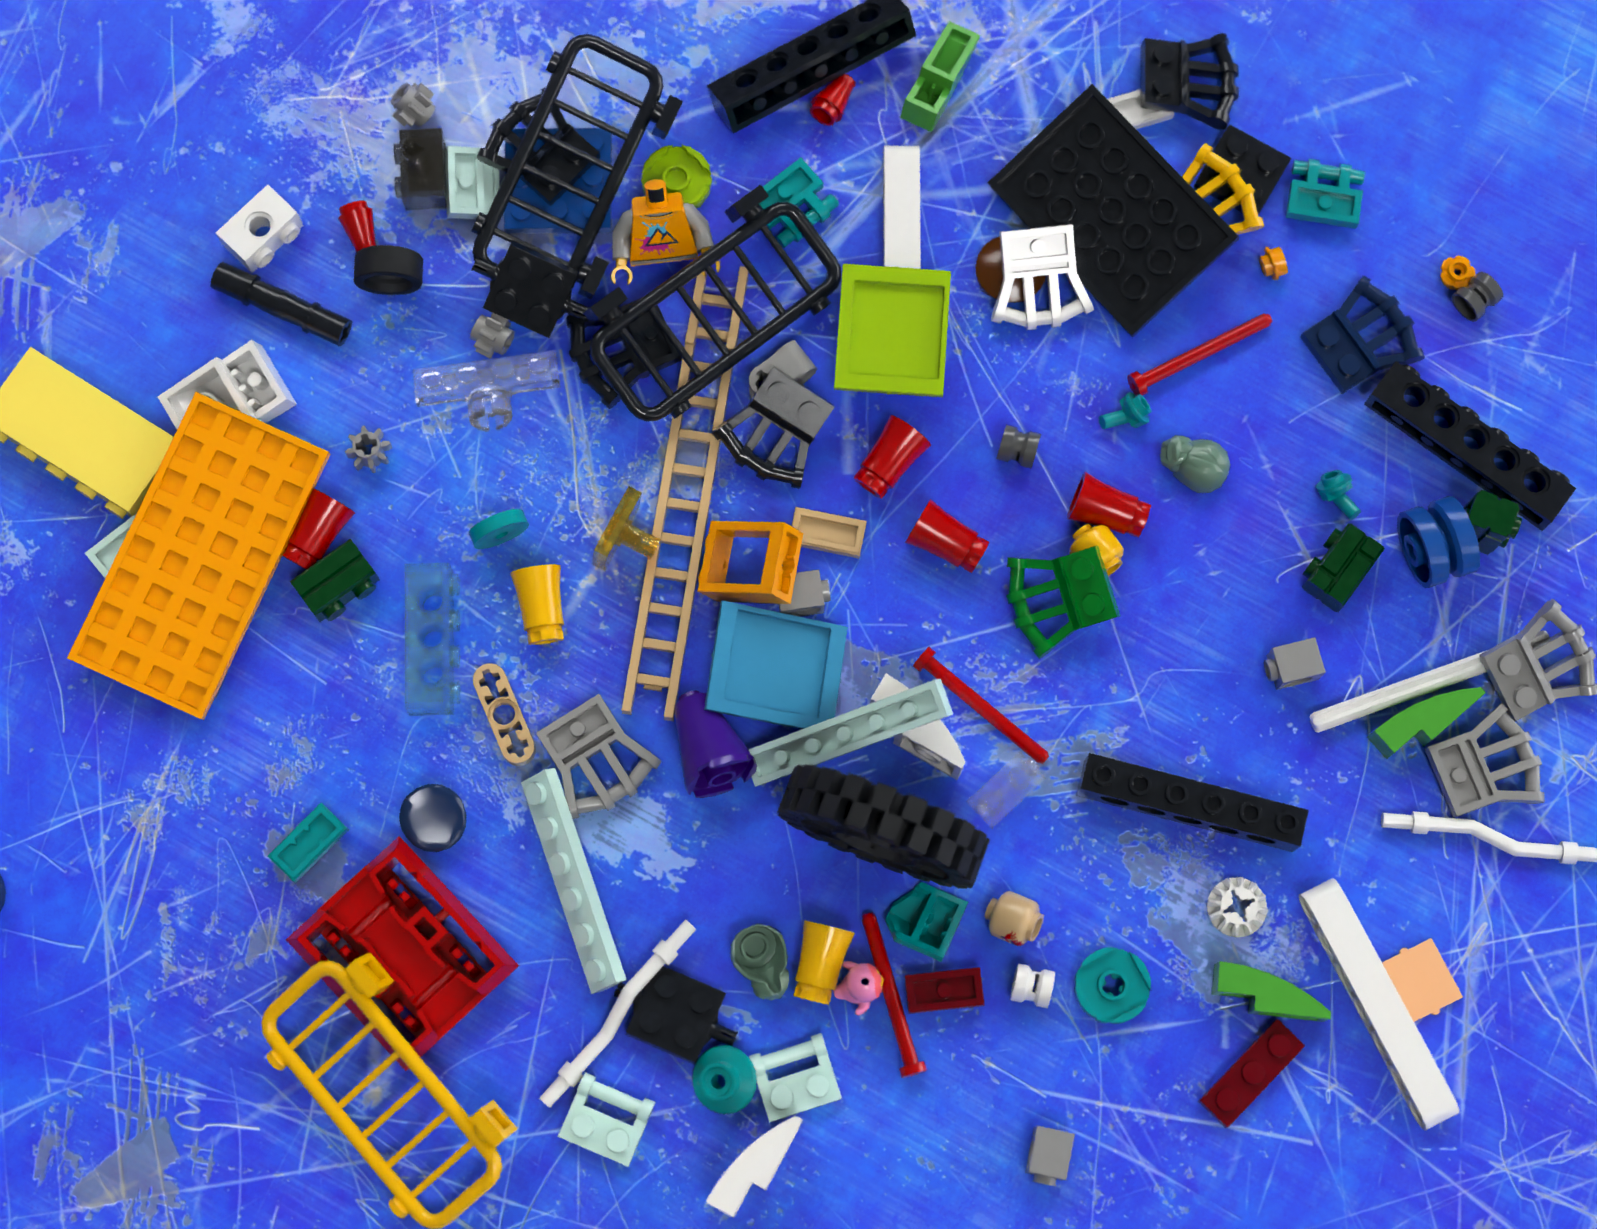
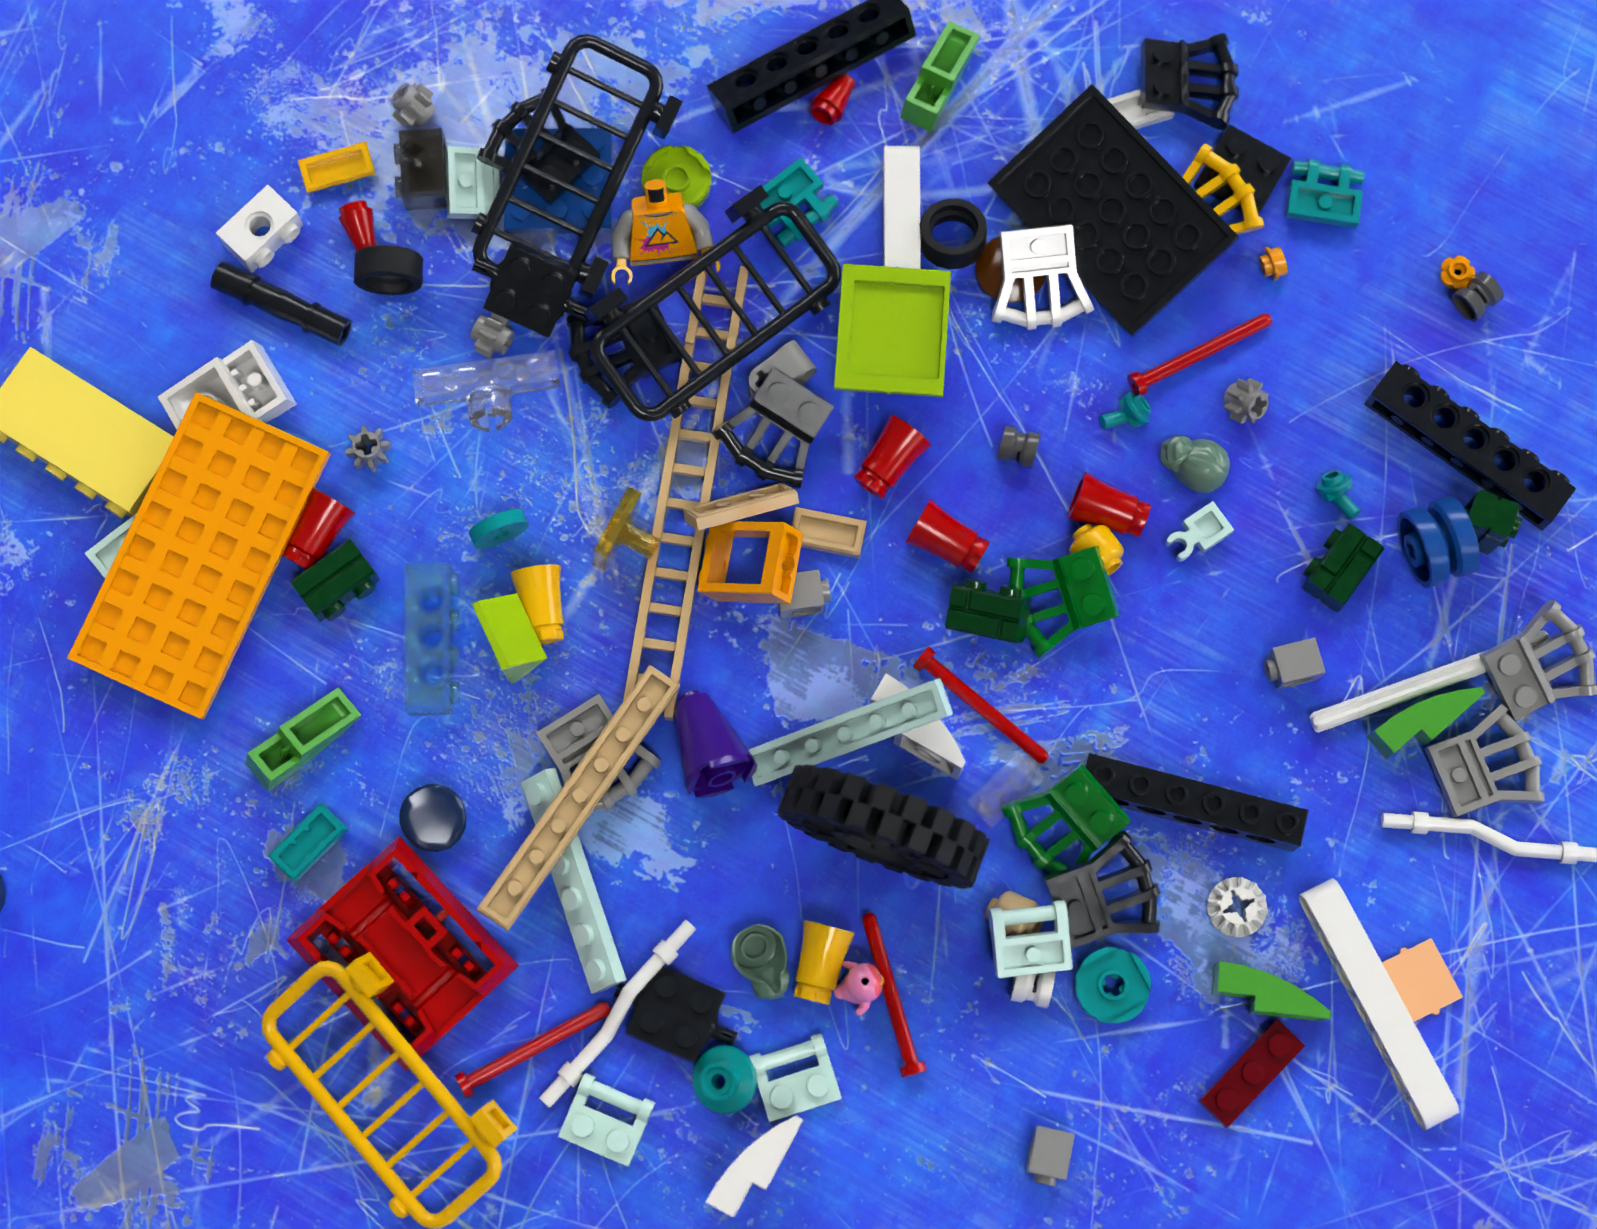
tan beam [473,663,536,766] -> none
dark azure piece [704,600,848,729] -> none
teal slope [885,882,968,962] -> none
dark red plate [904,967,985,1014] -> none
dark blue plate [1300,275,1424,394] -> none
none -> bright green slope [245,687,361,792]
none -> yellow tile [298,141,375,194]
none -> red bar [454,1002,611,1099]
none -> lime slope [472,593,547,684]
none -> tan tile [477,665,680,932]
none -> tan tile [683,483,799,531]
none -> black tyre [919,198,987,270]
none -> dark green brick [945,579,1032,643]
none -> light aqua plate [988,900,1073,978]
none -> green plate [1001,763,1131,874]
none -> black plate [1044,830,1161,949]
none -> light aqua plate [1165,501,1234,562]
none -> light grey gear [1224,378,1269,424]

